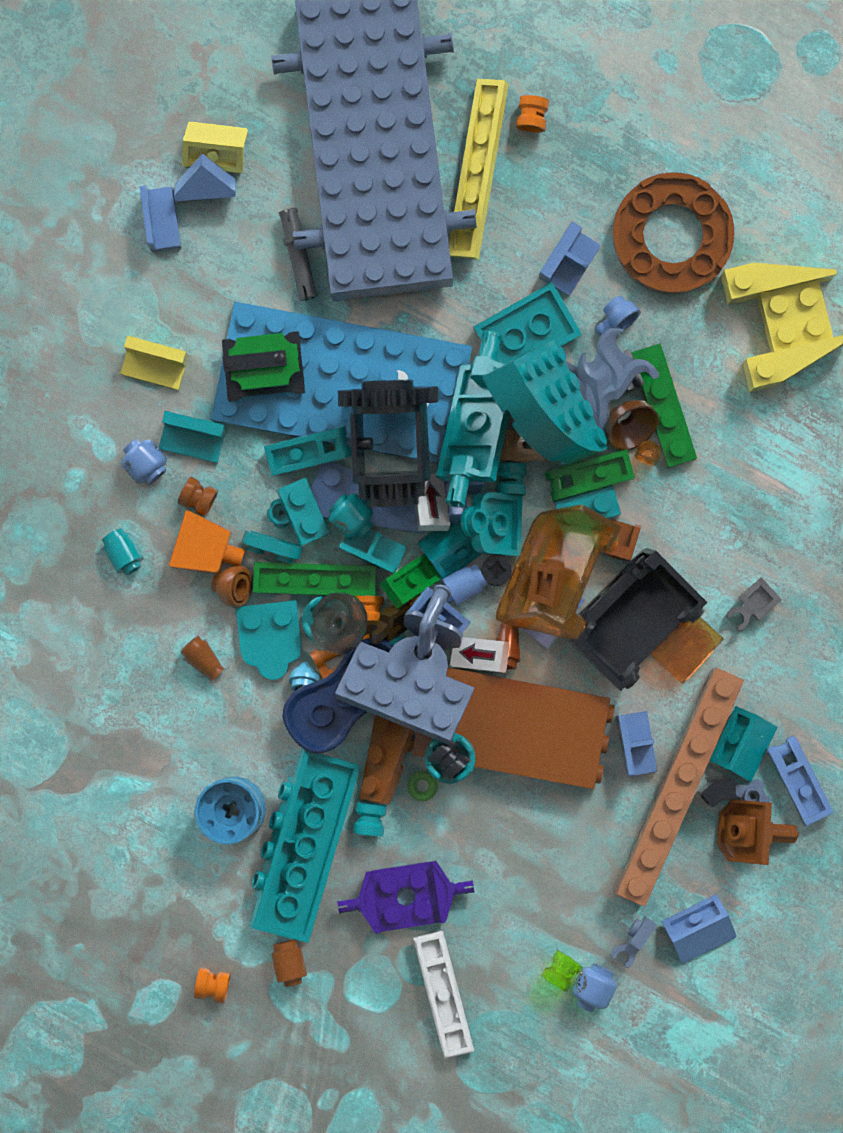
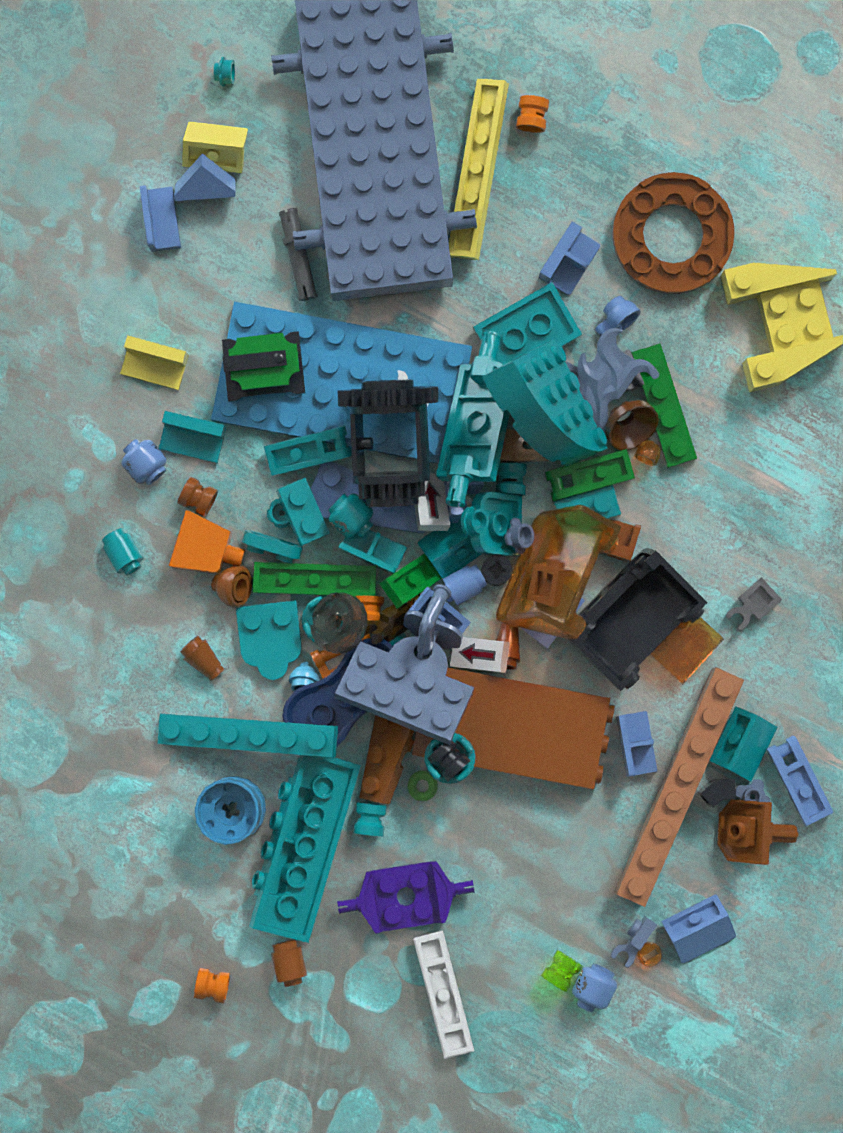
none -> teal plate [157,713,338,757]
none -> teal plate [214,57,235,87]
none -> sand blue plate [505,518,534,554]
none -> clear orange hinge [637,941,662,967]

